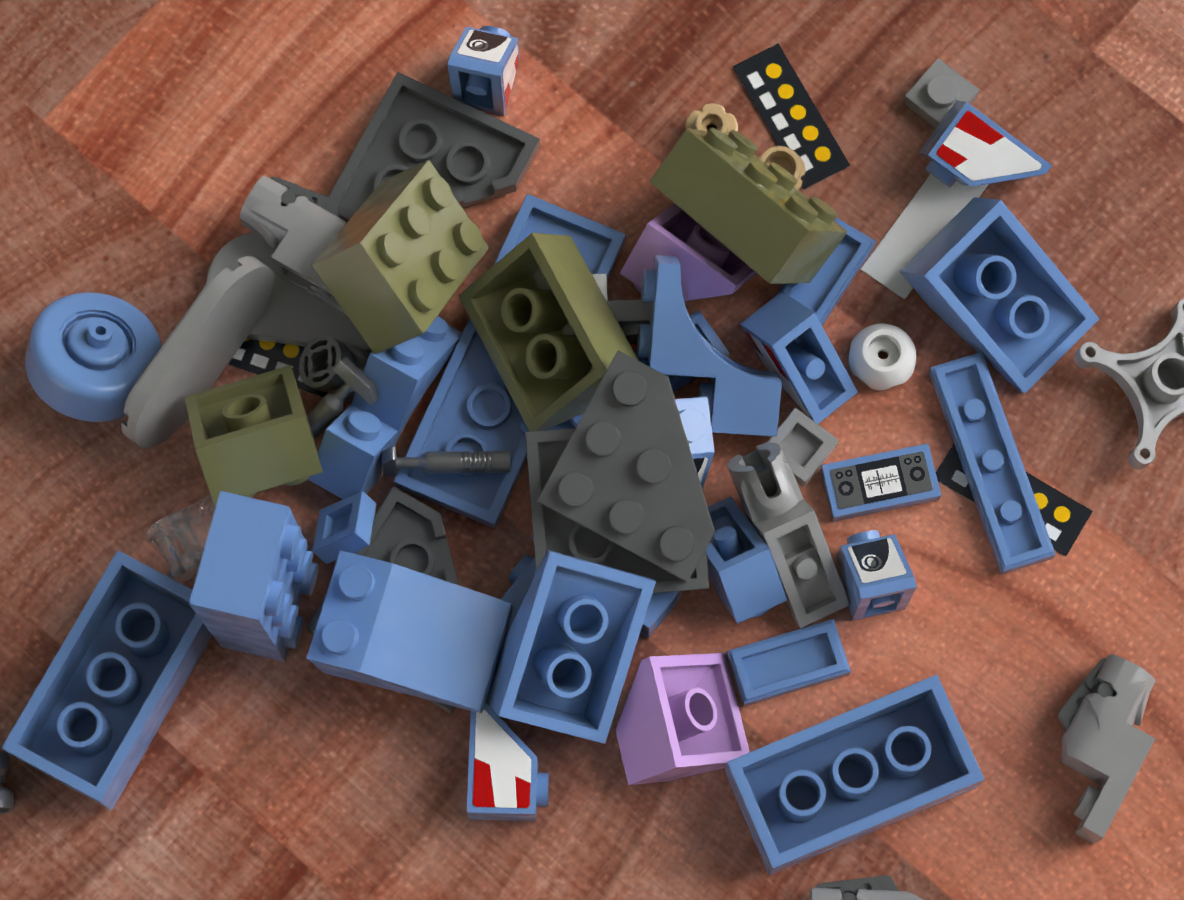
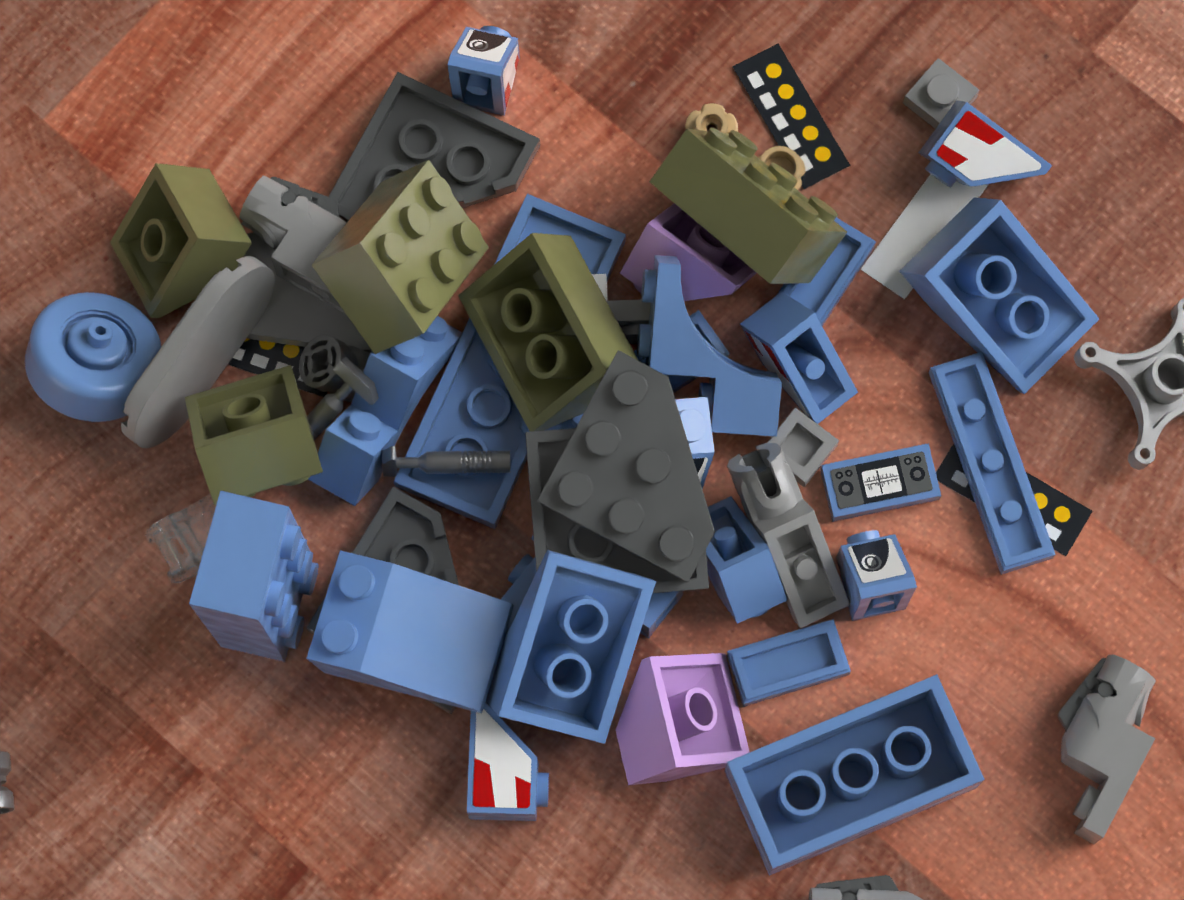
medium blue brick [2,550,212,810] -> none
medium blue plate [312,491,376,564] -> none
white plate [848,323,916,391] -> none
none -> olive slope [110,163,252,318]

